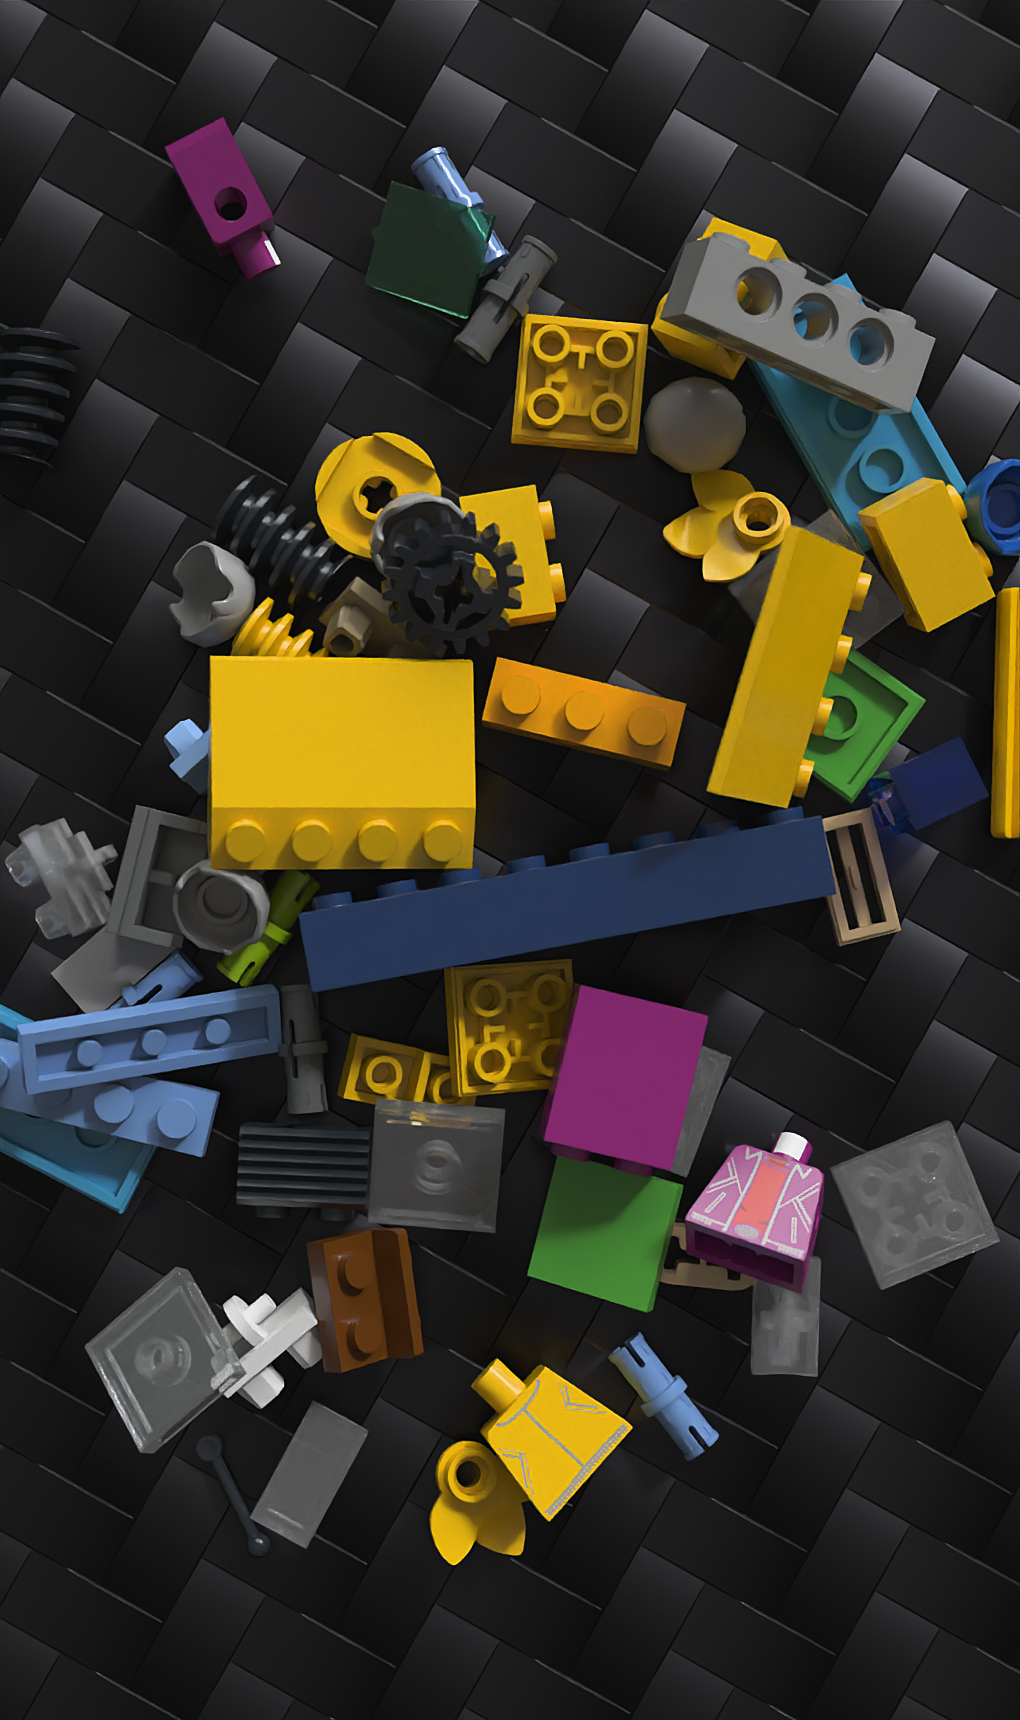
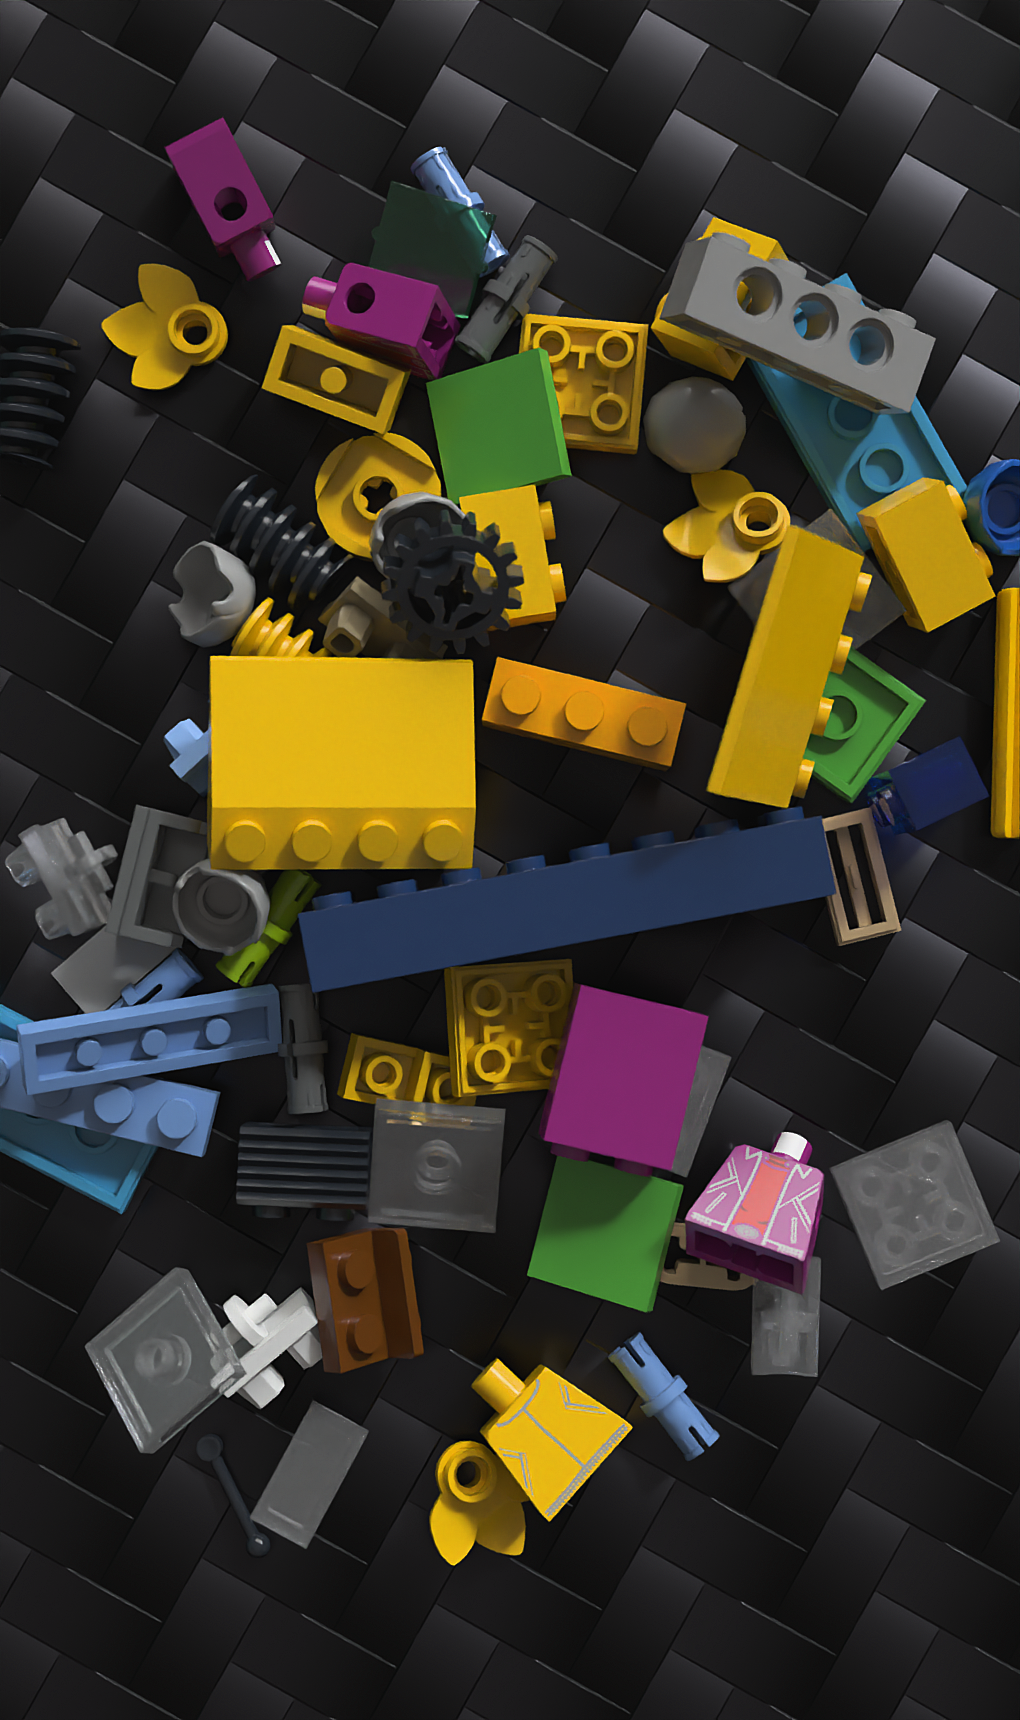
none -> yellow plate [101,264,228,390]
none -> yellow brick [262,325,411,434]
none -> magenta torso [302,263,461,381]
none -> bright green tile [426,348,572,508]

